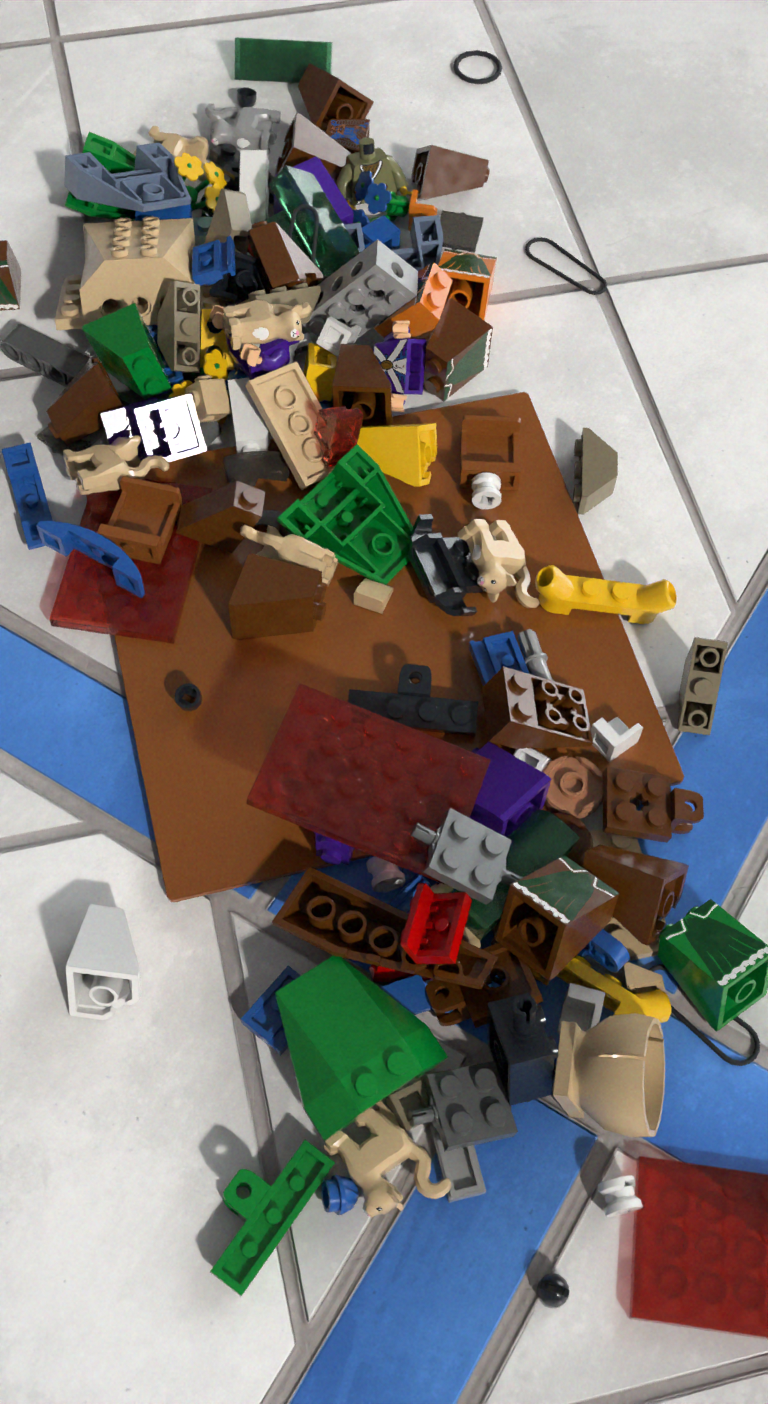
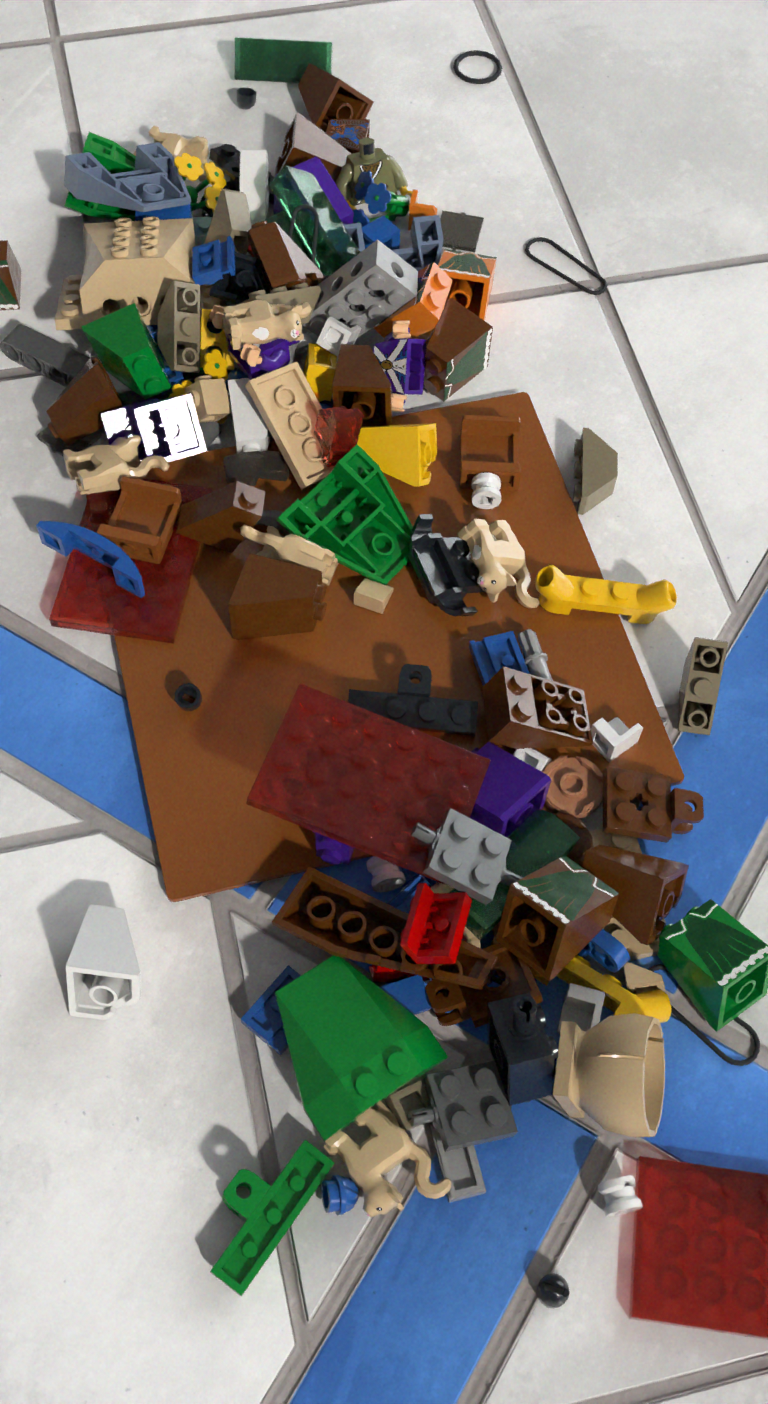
blue slope [1,442,53,550] -> none
light grey animal [205,104,281,155] -> none
reddish brown slope [411,145,490,201] -> none

